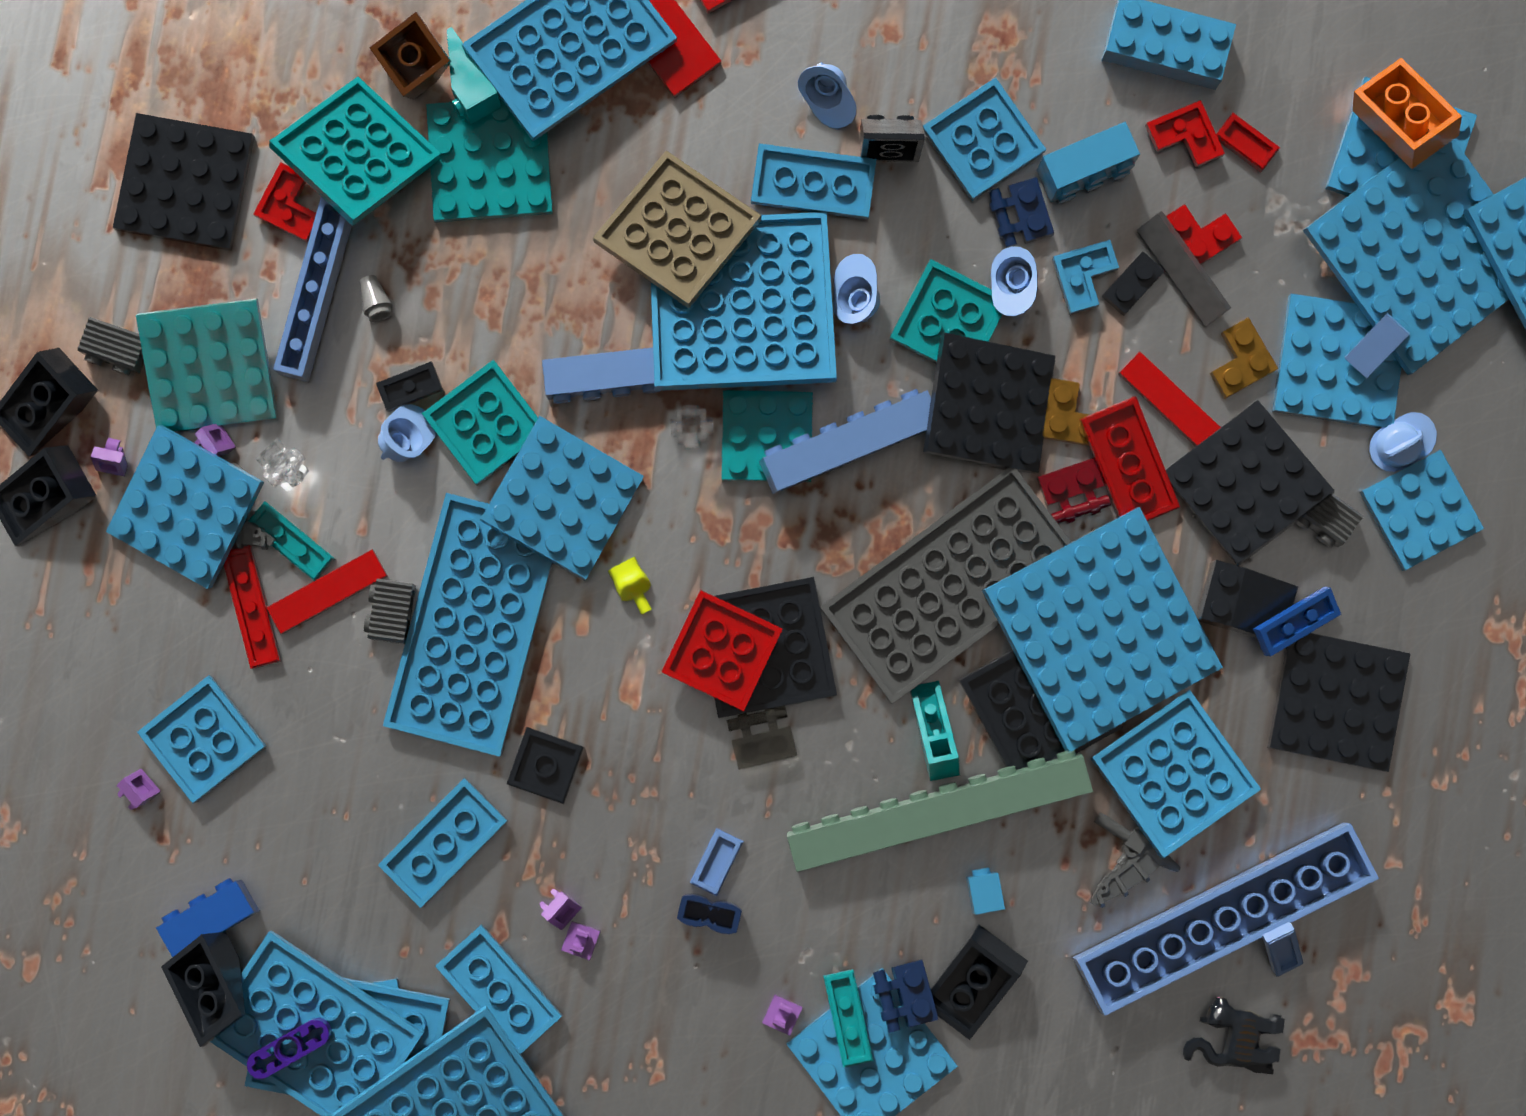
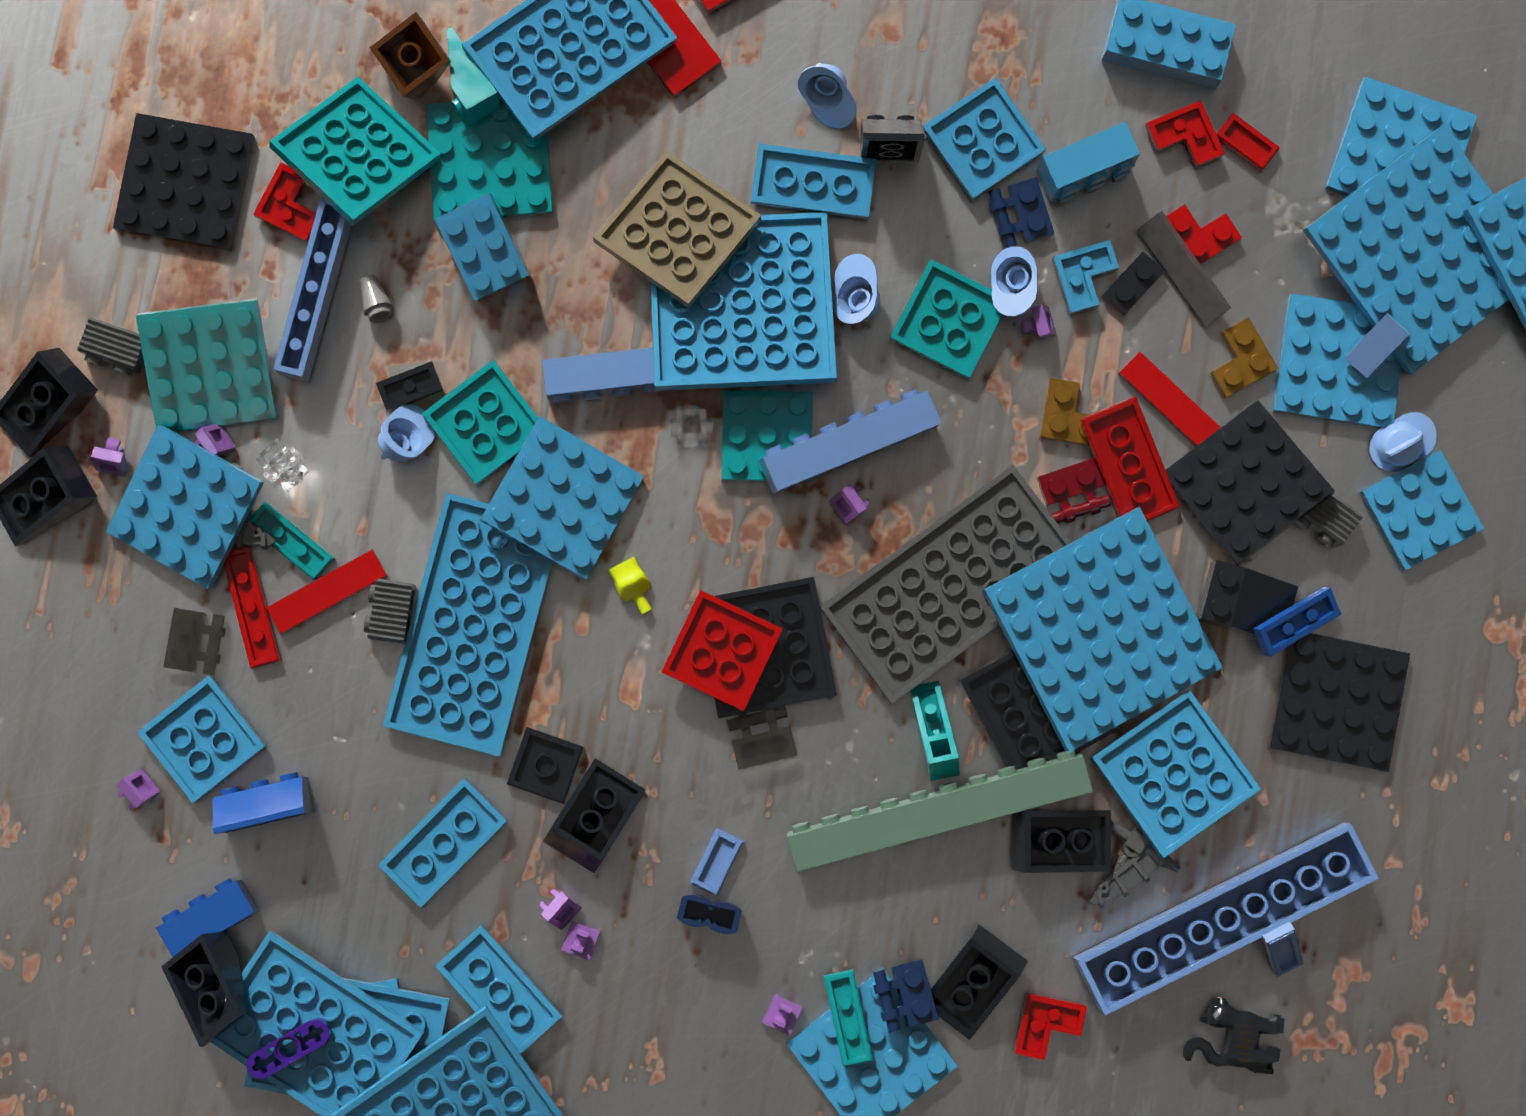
black plate [923,333,1056,474] -> none
dark azure brick [966,867,1005,915] -> none
orange brick [1353,58,1462,169] -> none
none -> clear smoke plate [163,608,226,675]
none -> slope [213,772,315,834]
none -> dark azure brick [434,193,531,301]
none -> black slope [543,758,646,873]
none -> medium lavender tile [829,484,870,525]
none -> black slope [1012,809,1111,873]
none -> red plate [1014,992,1087,1060]
none -> medium lavender tile [1021,304,1057,339]

